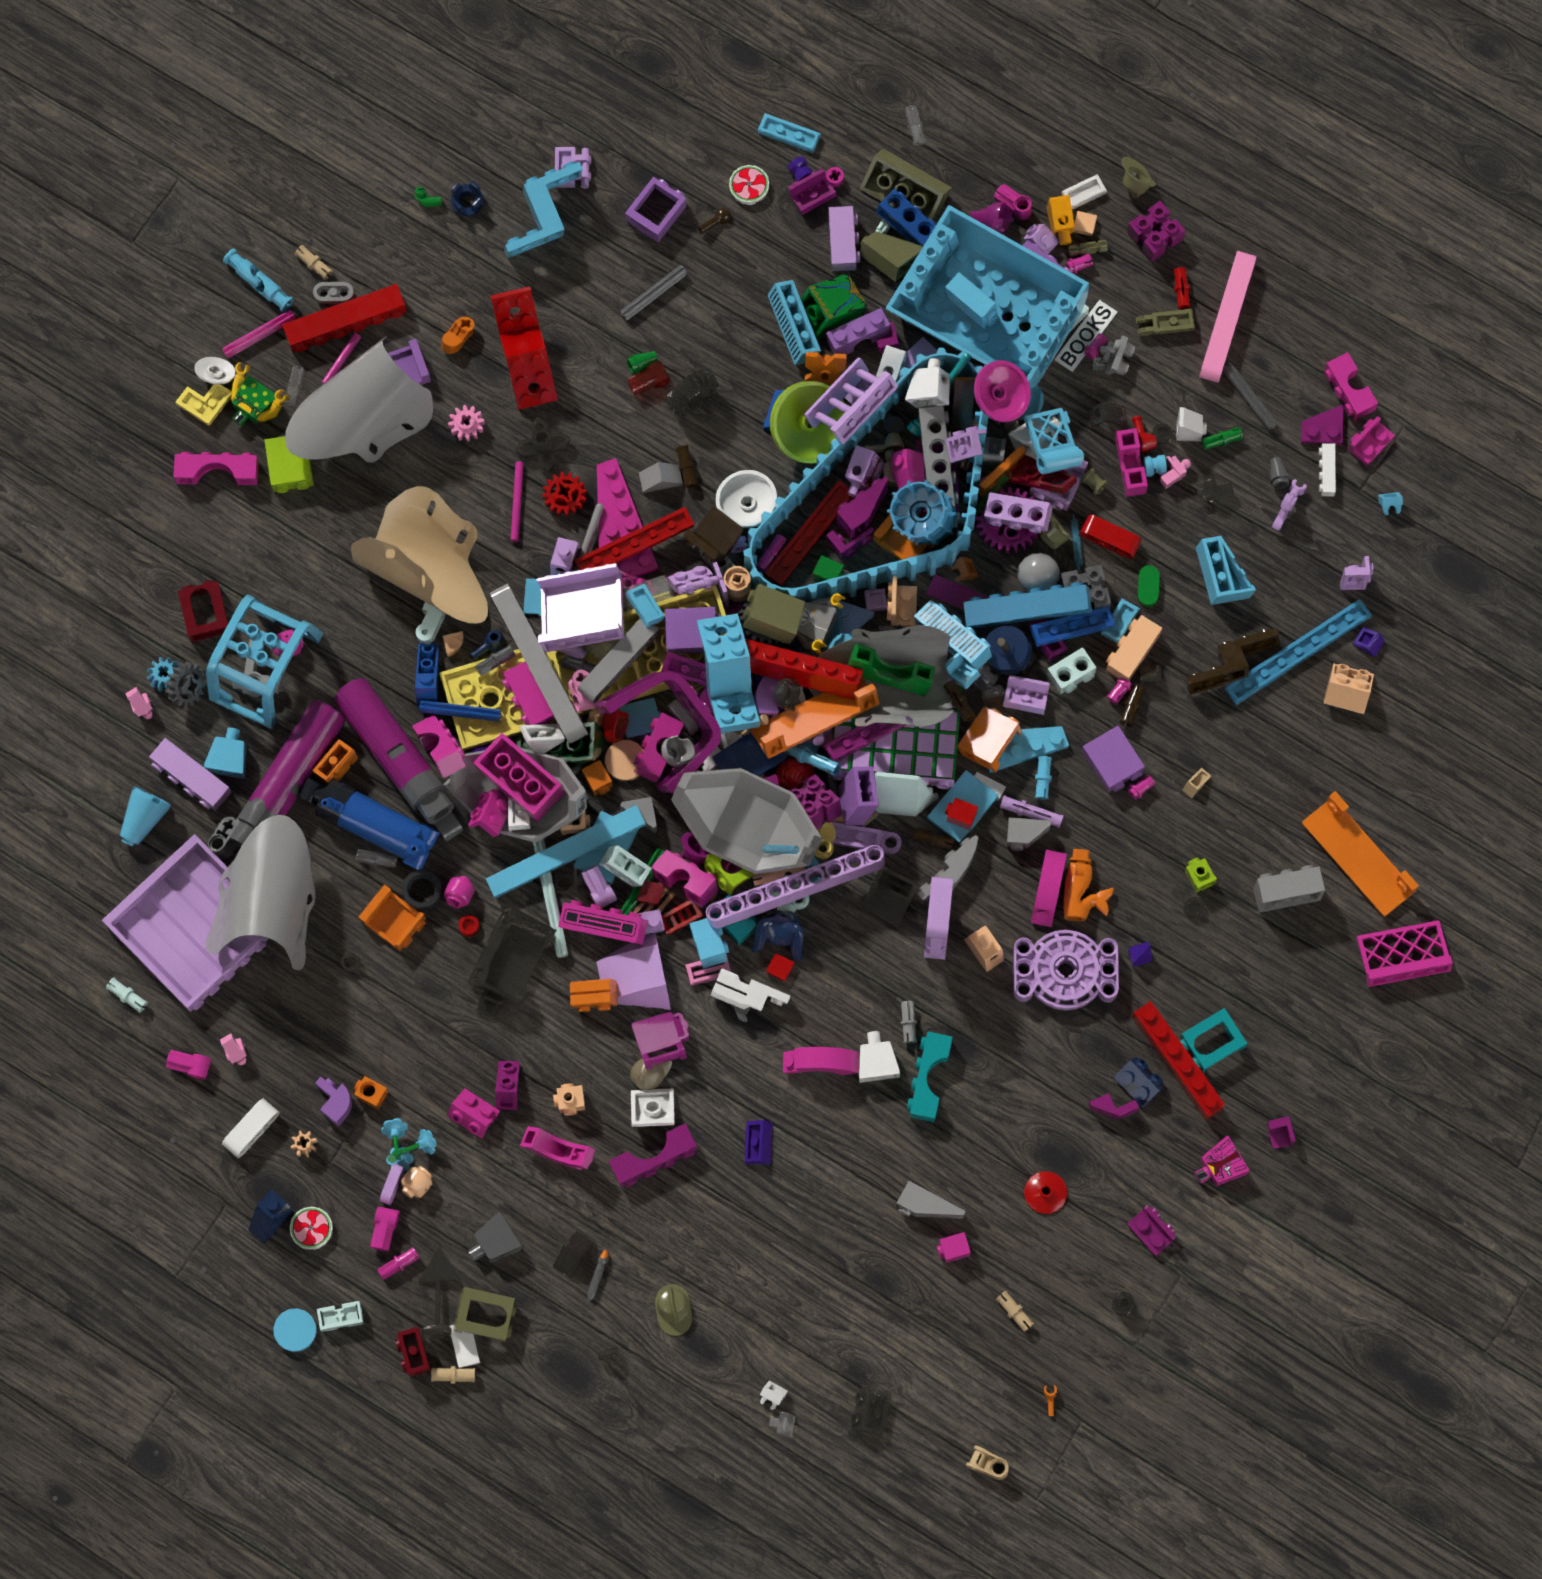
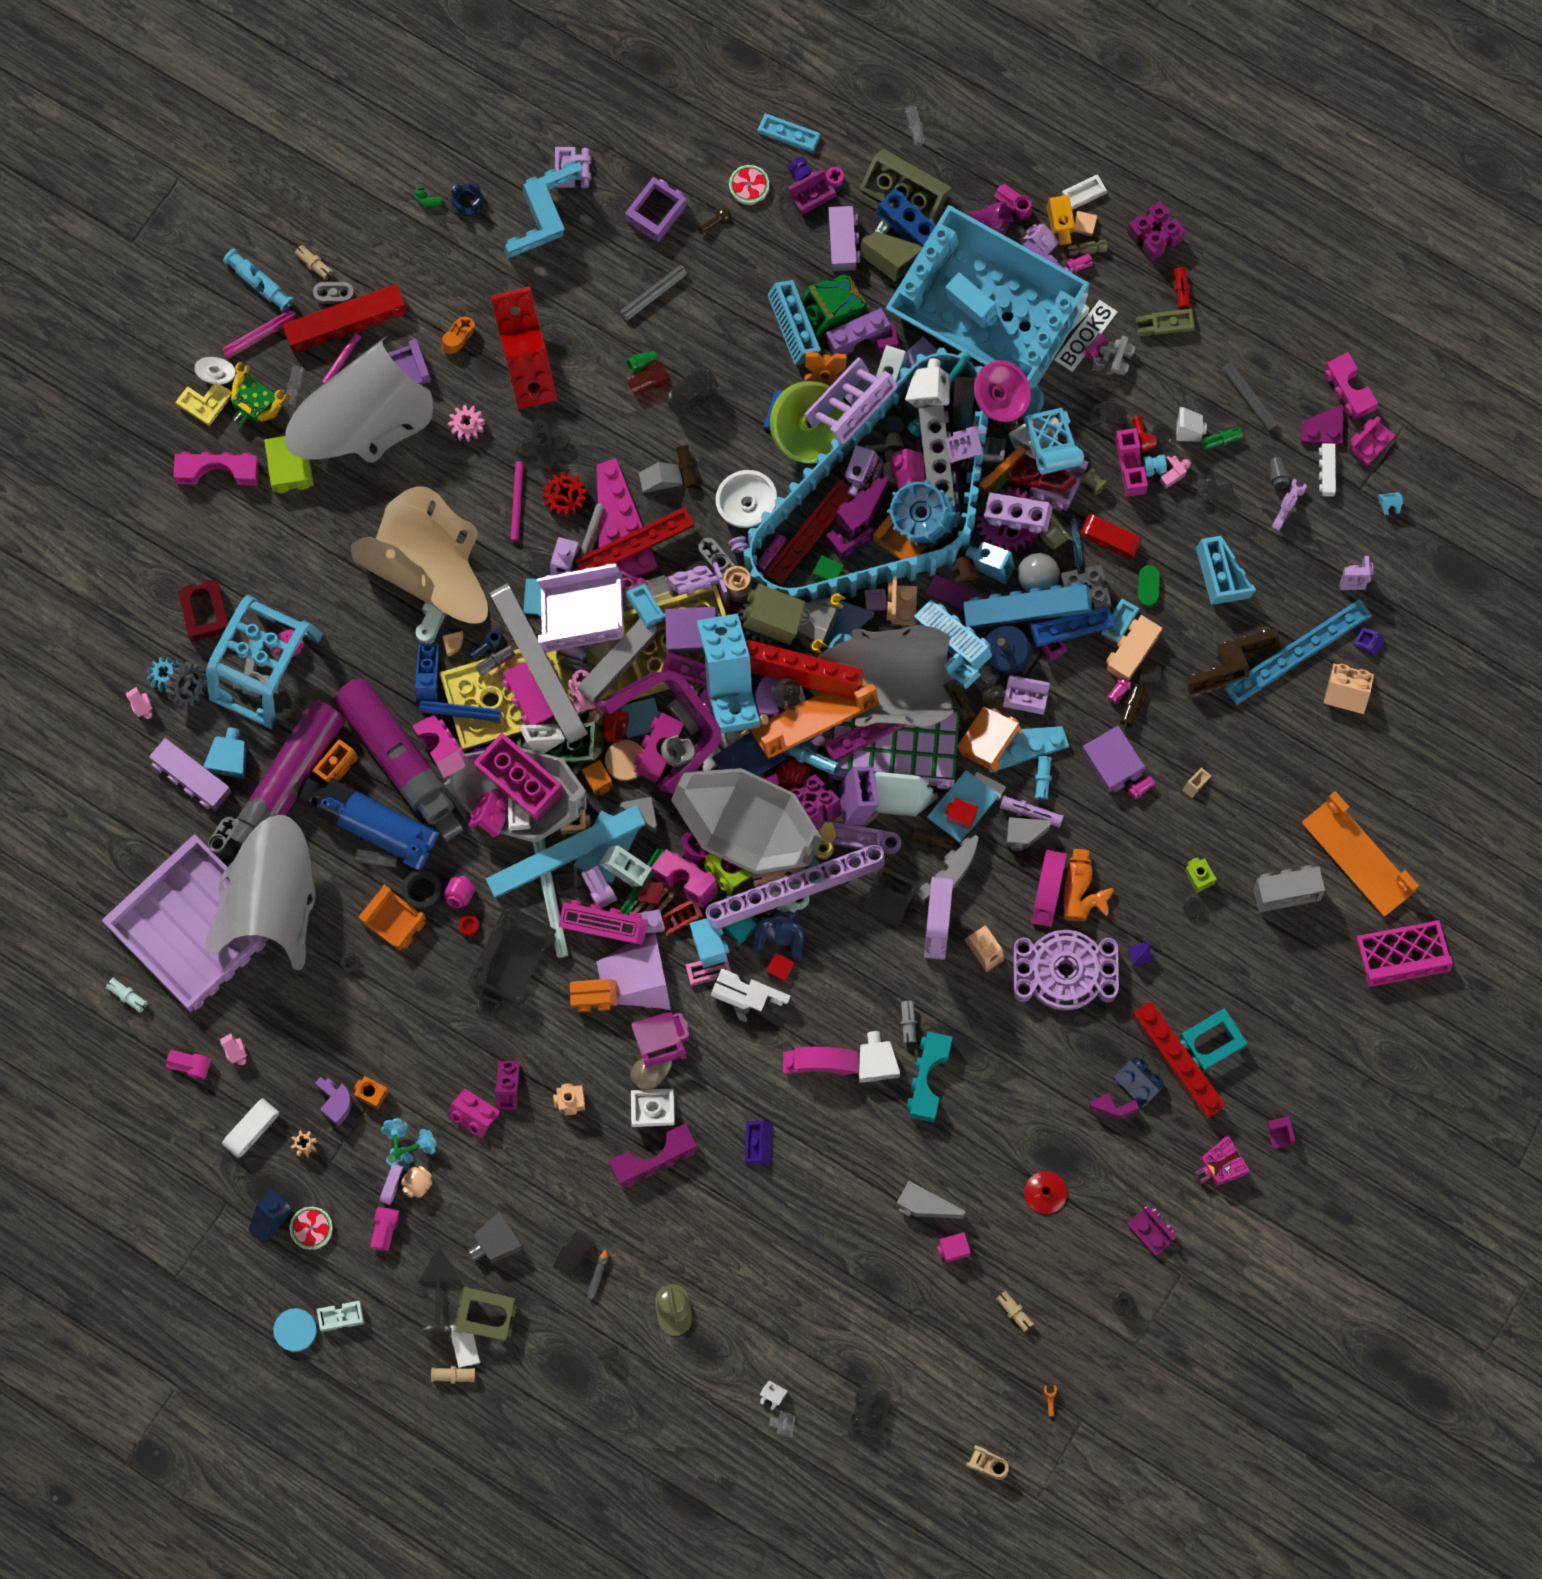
medium azure cone [120,786,171,847] -> none
dark pink axle [378,1247,420,1280] -> none
dark red brick [395,1327,431,1378] -> none
dark pink arch [520,1126,595,1170] -> none
dark brown bracket [683,507,744,562] -> none
medium azure piece [760,845,802,854] -> none
green arch [848,643,935,697] -> none
light aqua brick [1047,647,1096,695] -> none
olive piece [1121,157,1156,198] -> none
bright pink beam [1199,251,1257,383] -> none
none -> medium azure torso [965,542,1015,584]

